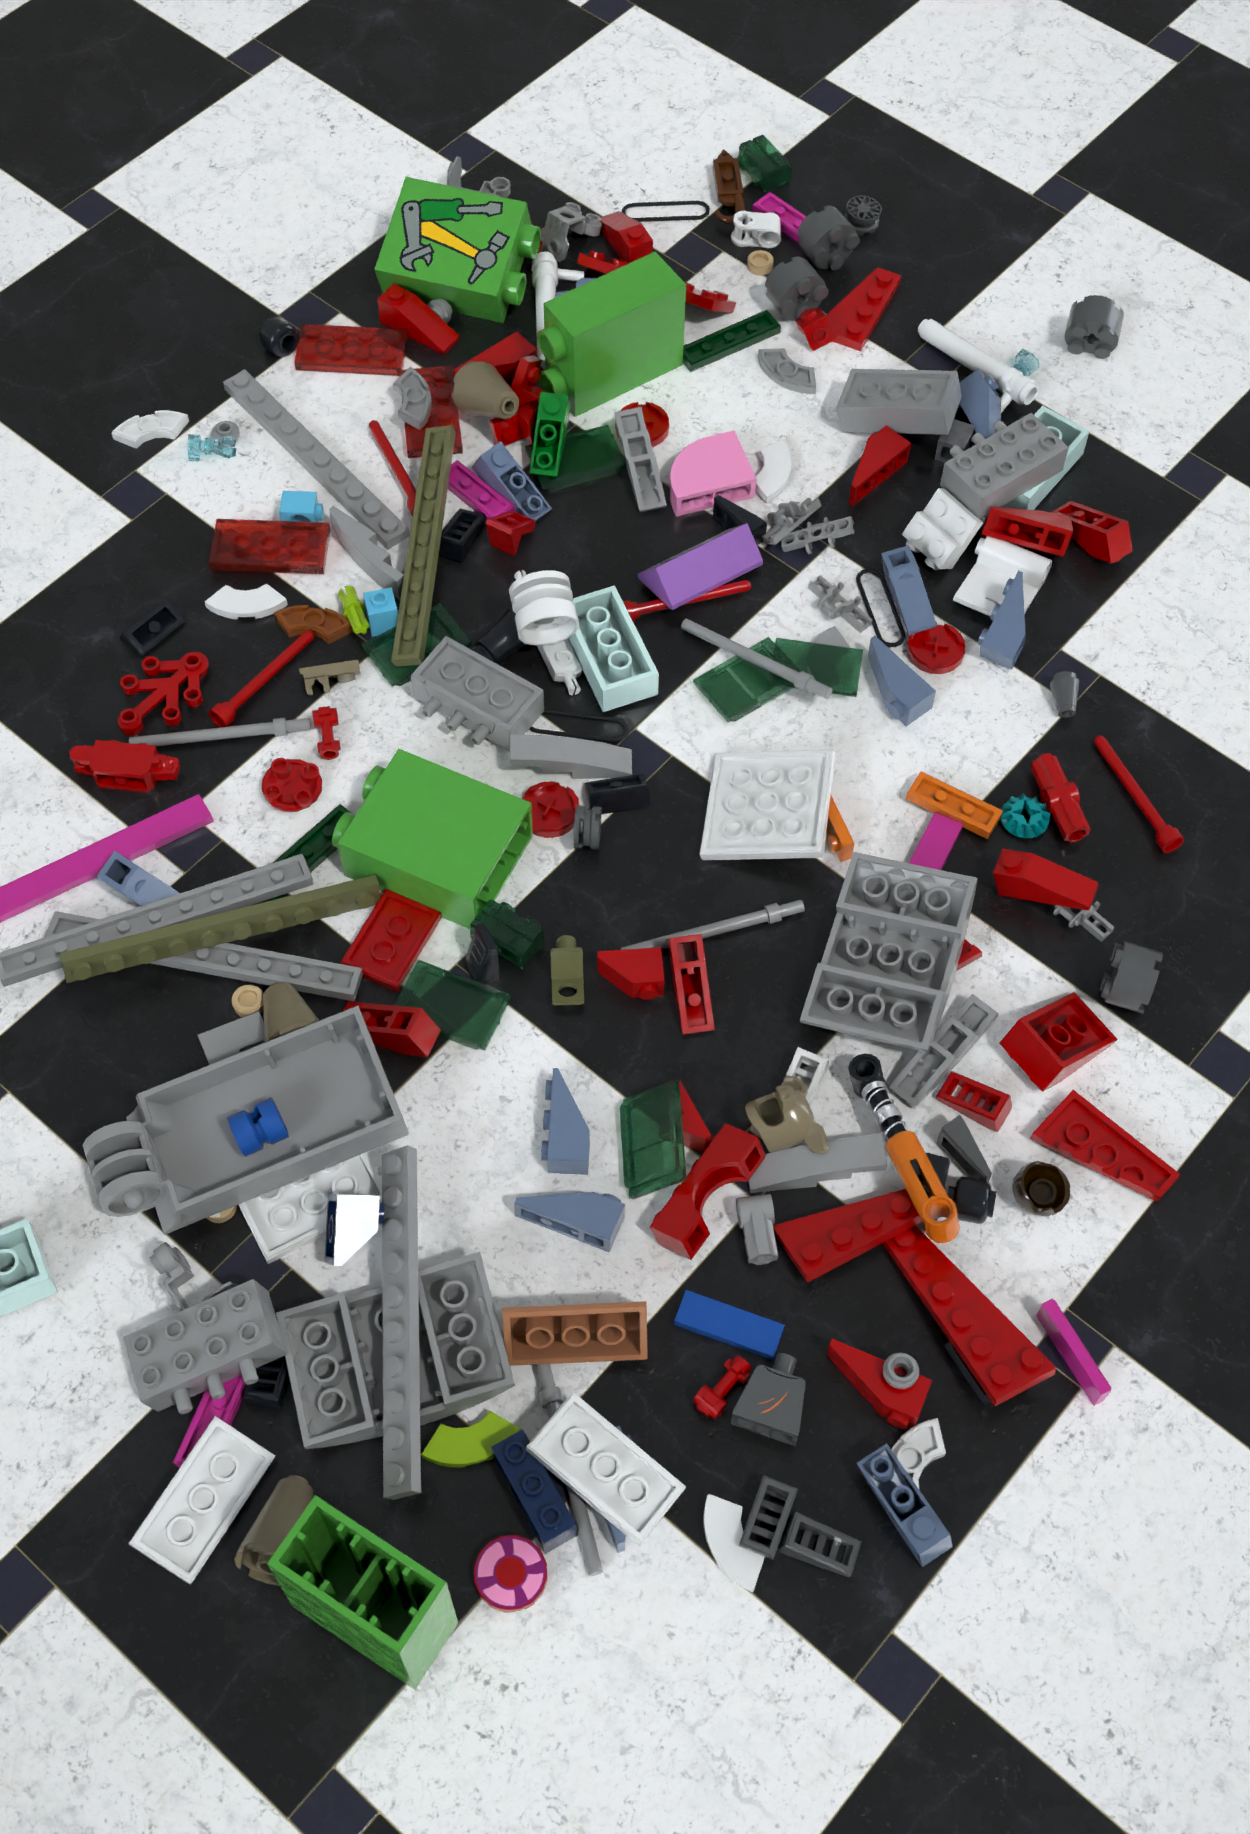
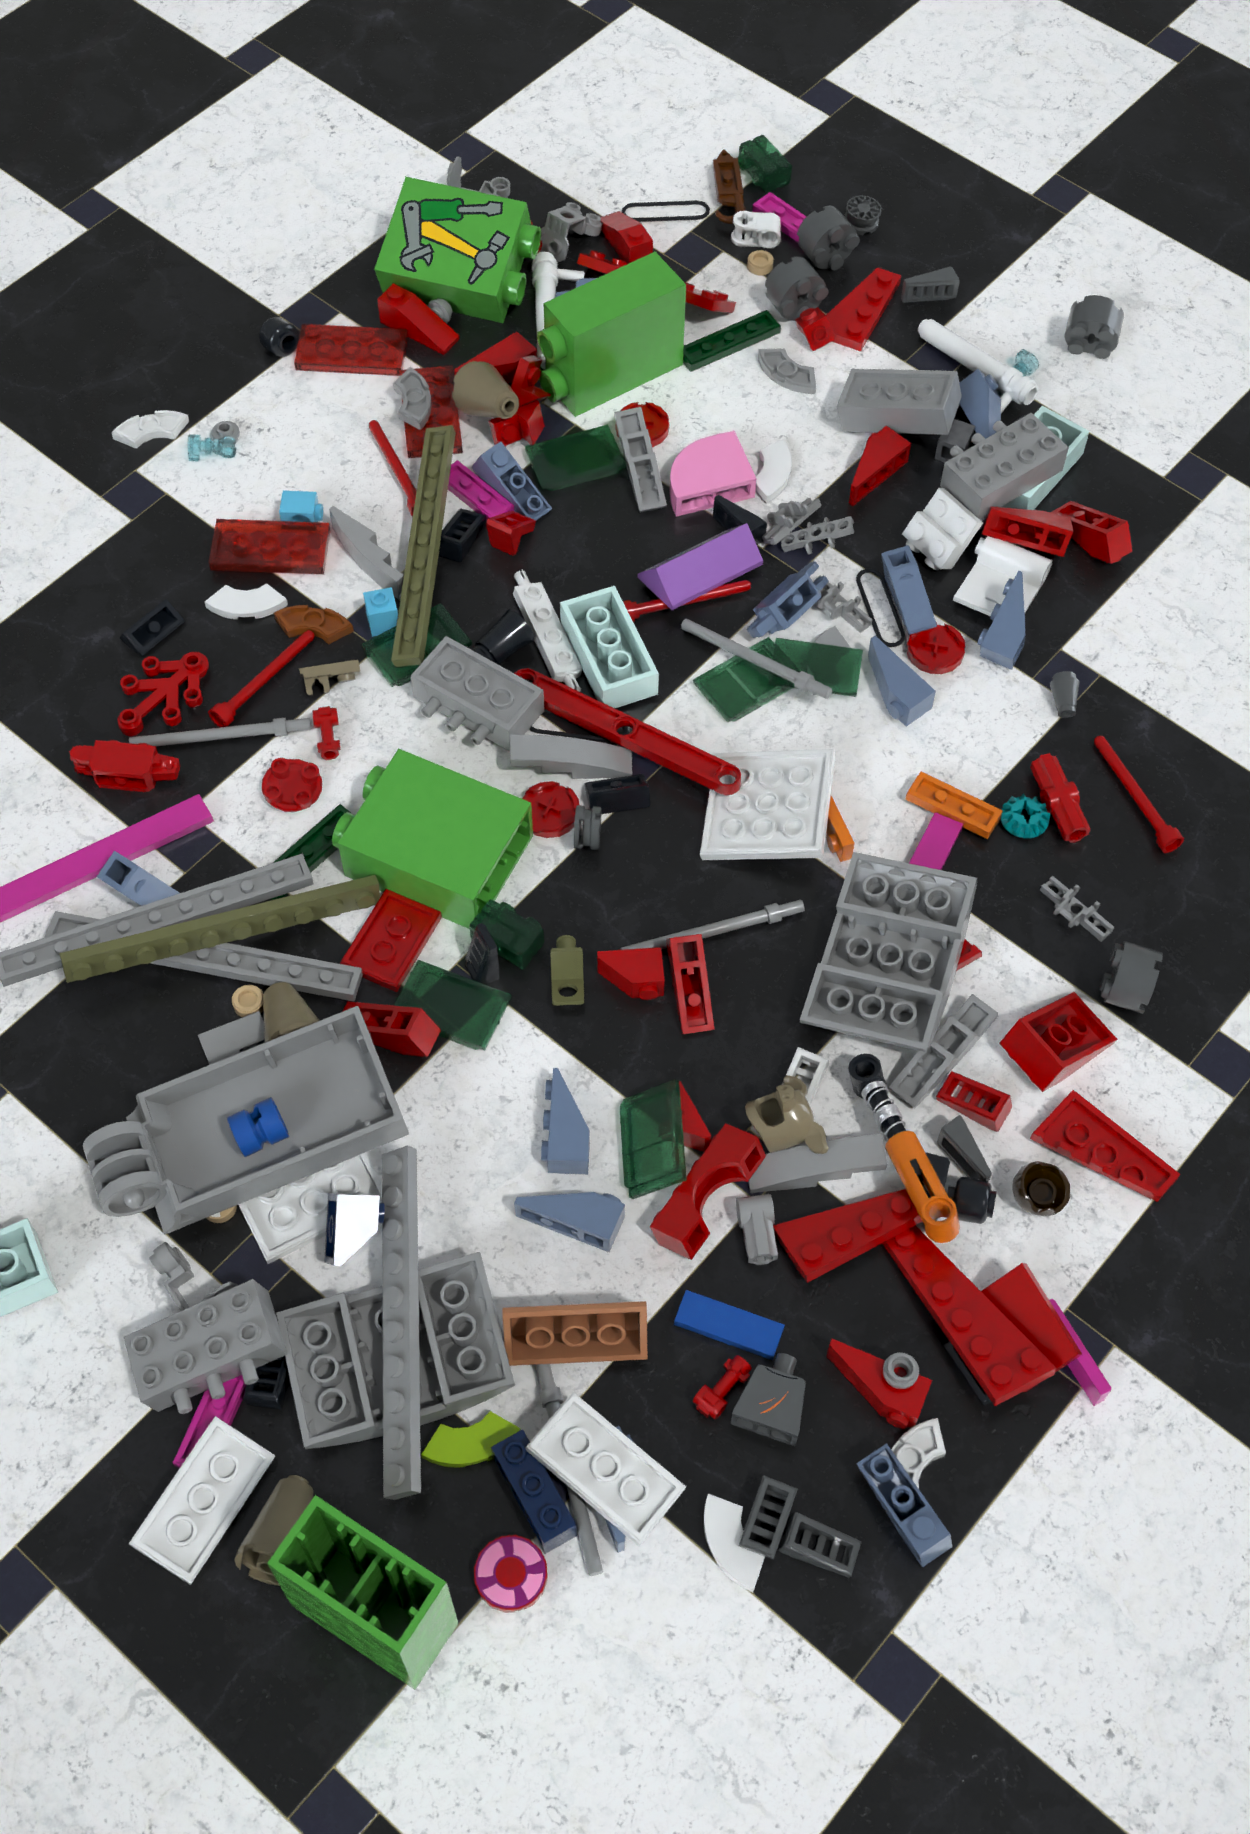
light grey plate [223,369,410,550] -> none
lime axle [338,586,370,634] -> none
white wheel [509,571,579,645] -> none
green slope [529,392,571,478] -> none
red slope [993,849,1099,911] -> none
none -> red beam [514,668,741,795]
none -> sand blue hinge [747,561,829,638]
none -> dark grey slope [901,266,960,303]
none -> red tile [981,1263,1083,1392]

